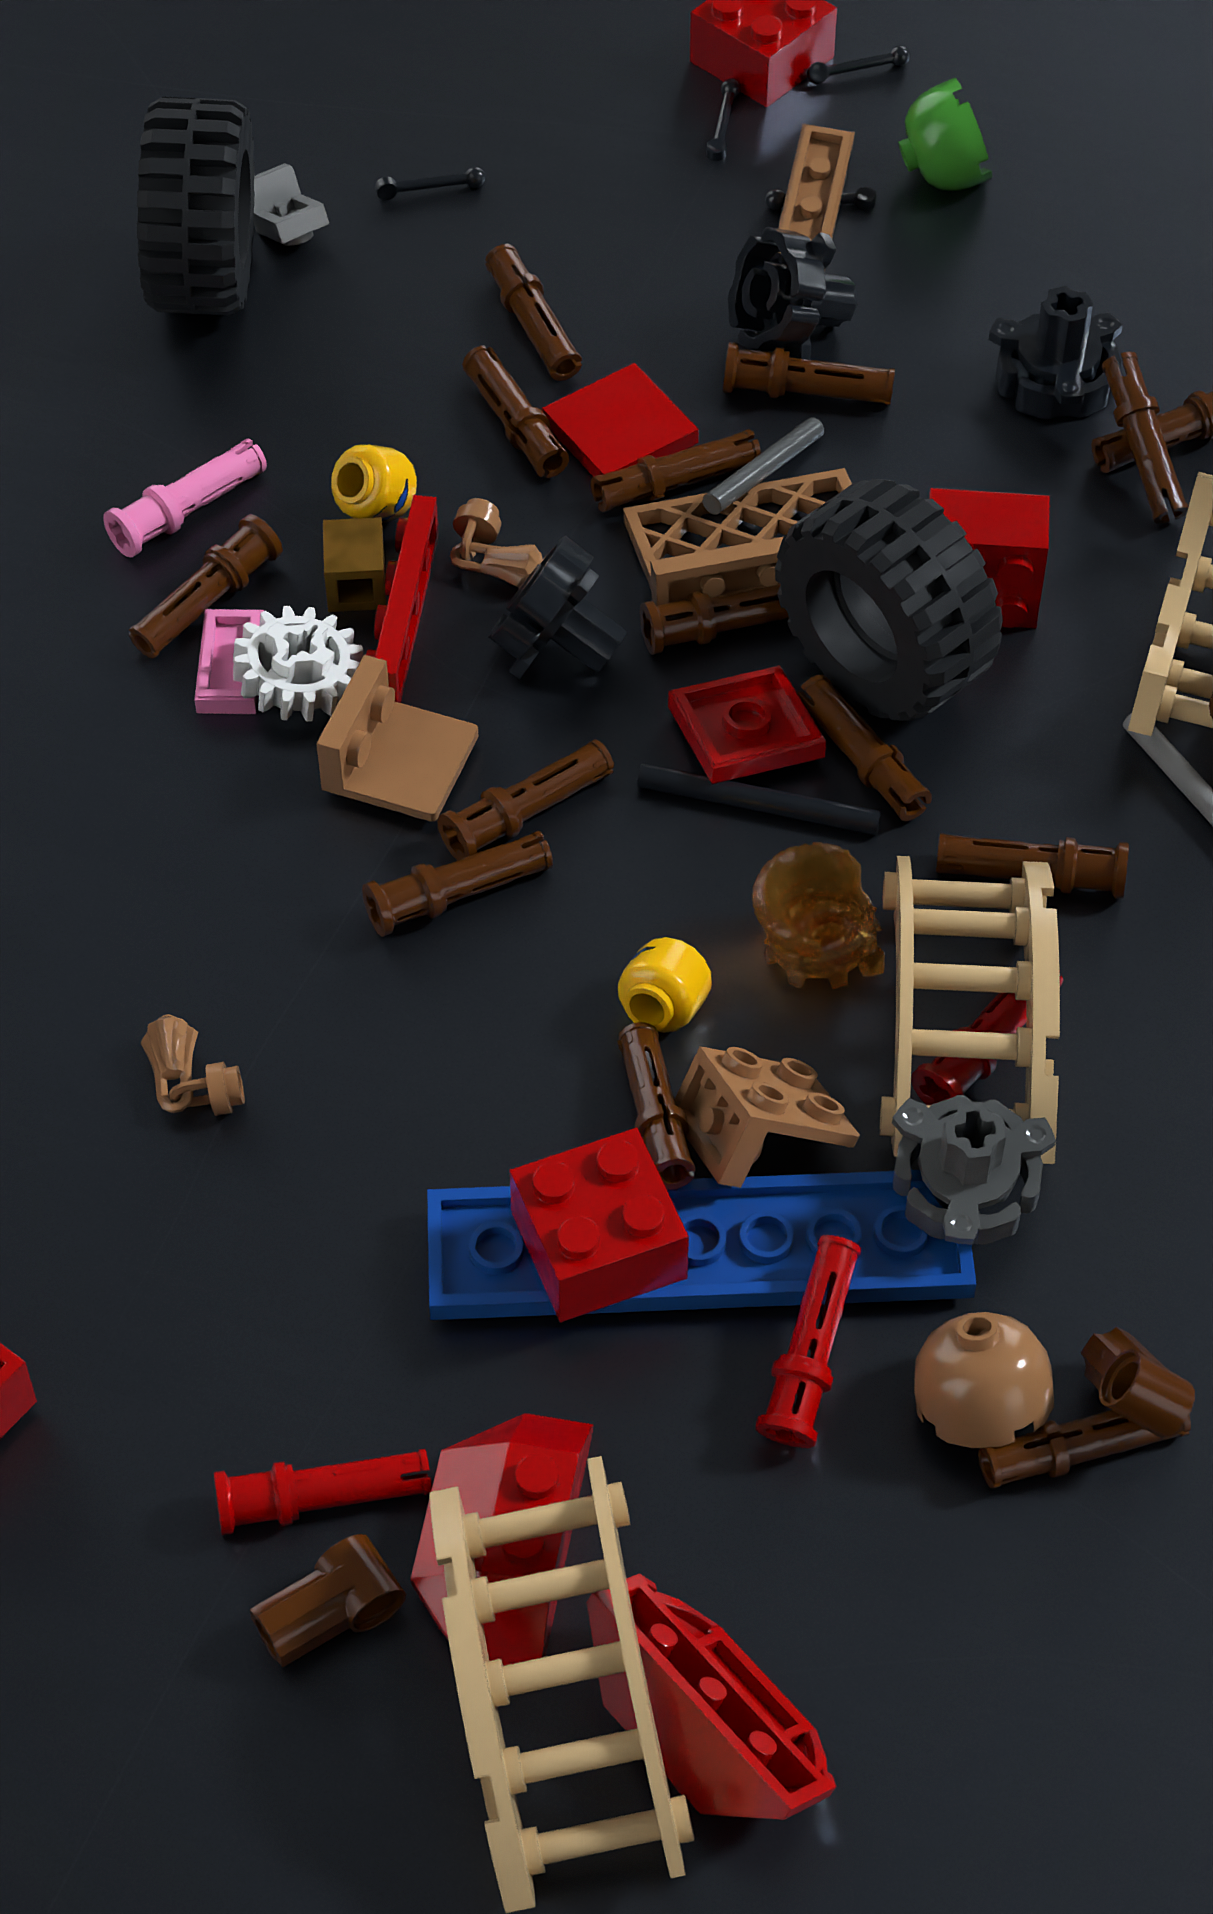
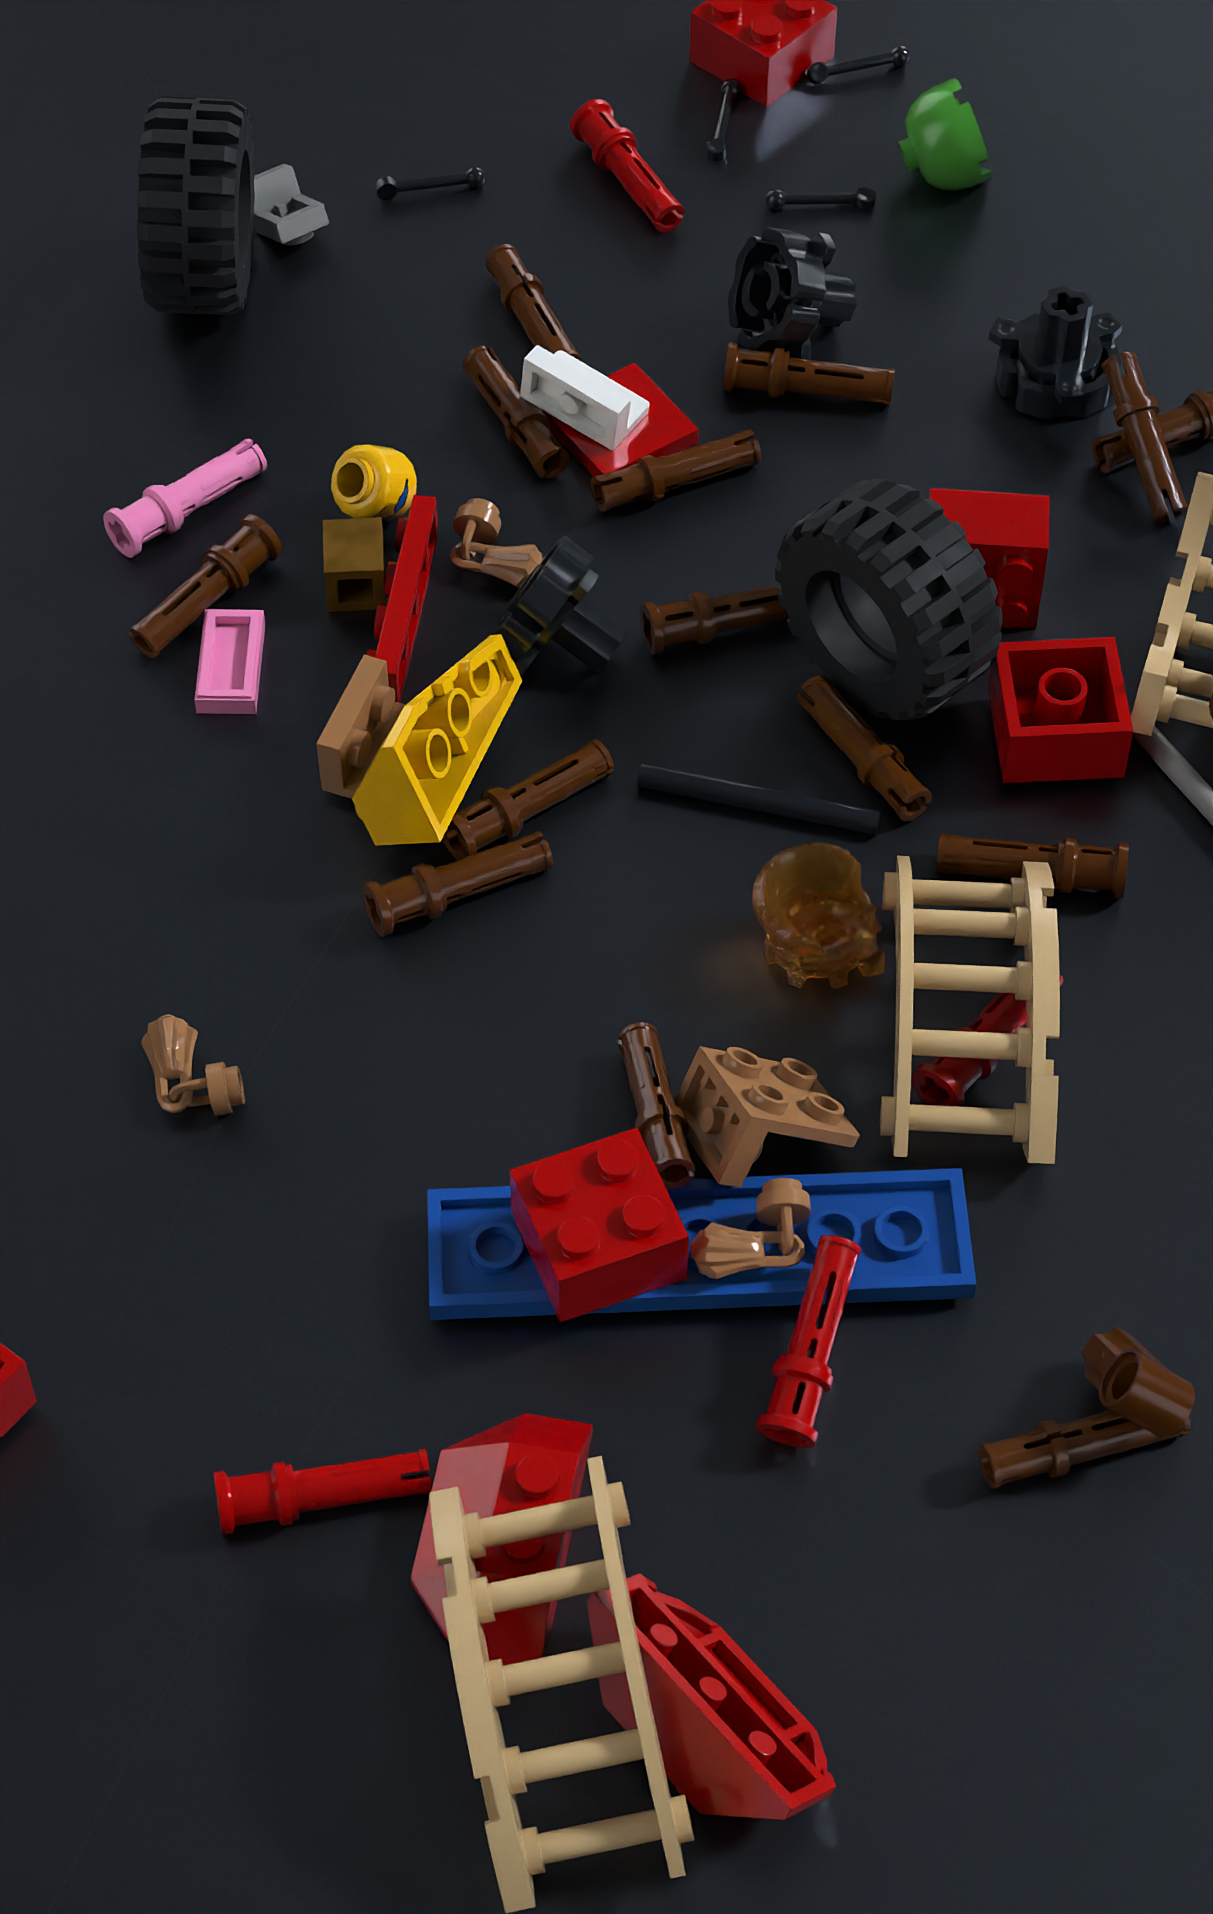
white gear [233,606,363,721] -> none
reddish brown piece [250,1534,406,1668] -> none
yellow head [618,937,712,1033] -> none
medium nougat fence [623,468,852,606] -> none
red tile [668,665,826,784] -> none
dark grey bar [703,417,824,515] -> none
medium nougat tile [778,124,855,272] -> none
dark grey piece [892,1095,1056,1245] -> none
medium nougat cylinder [914,1312,1054,1448] -> none
none -> yellow wedge [352,634,522,846]
none -> white panel [520,345,650,451]
none -> red pin [569,99,685,233]
none -> medium nougat piece [690,1178,811,1279]
none -> red brick [988,637,1133,783]

